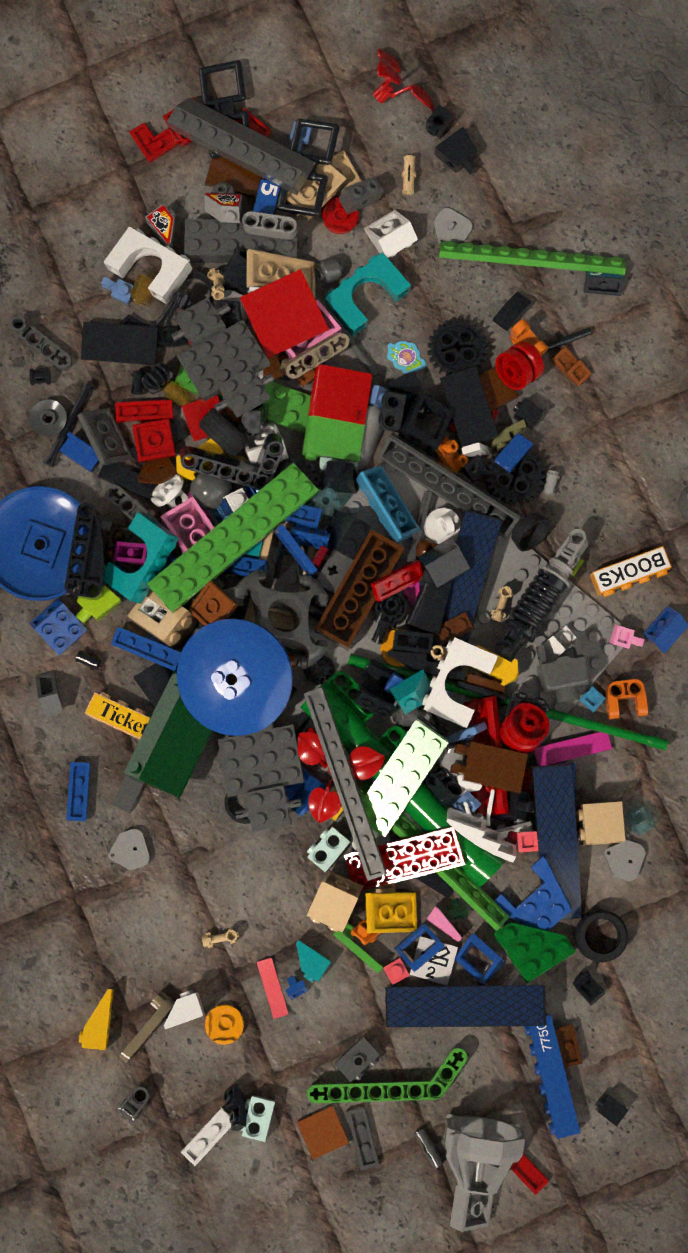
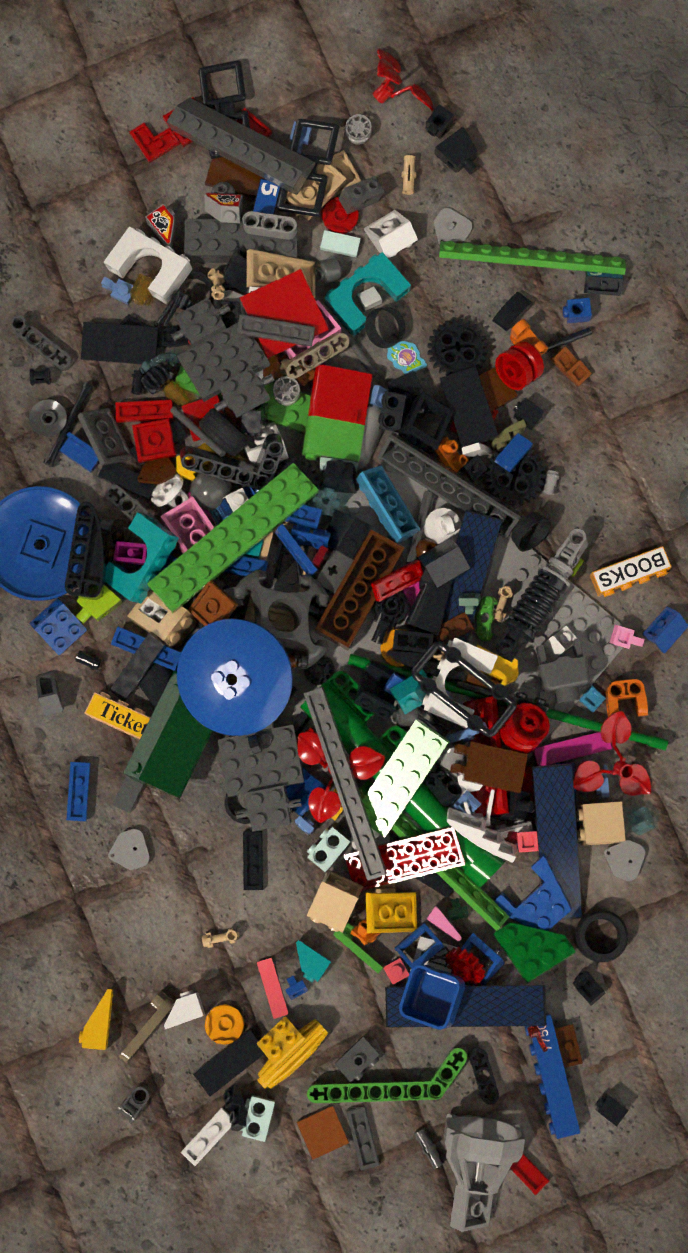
none -> black tile [109,631,166,702]
none -> clear light blue arm [139,353,179,374]
none -> dark grey bar [170,406,226,457]
none -> black piece [193,1029,264,1097]
none -> flat silver tile [237,314,315,347]
none -> black tile [243,831,263,890]
none -> black tile [248,734,263,754]
none -> yellow plate [256,1016,328,1089]
none -> light grey wheel [273,376,300,406]
none -> medium blue plate [295,816,315,836]
none -> light aqua tile [320,230,360,258]
none -> light grey wheel [346,114,372,145]
none -> white slope [357,287,382,311]
none -> black tyre [365,307,406,348]
none -> blue piece [399,965,465,1030]
none -> black bar [411,641,517,737]
none -> red gear [445,947,485,986]
none -> sand green tile [459,593,480,614]
none -> black beam [469,1047,499,1105]
none -> bright green piece [476,596,498,642]
none -> clear red hand [527,1026,548,1052]
none -> blue brick [563,298,592,324]
none -> red plant [573,711,651,796]
none -> medium blue plate [595,765,610,799]

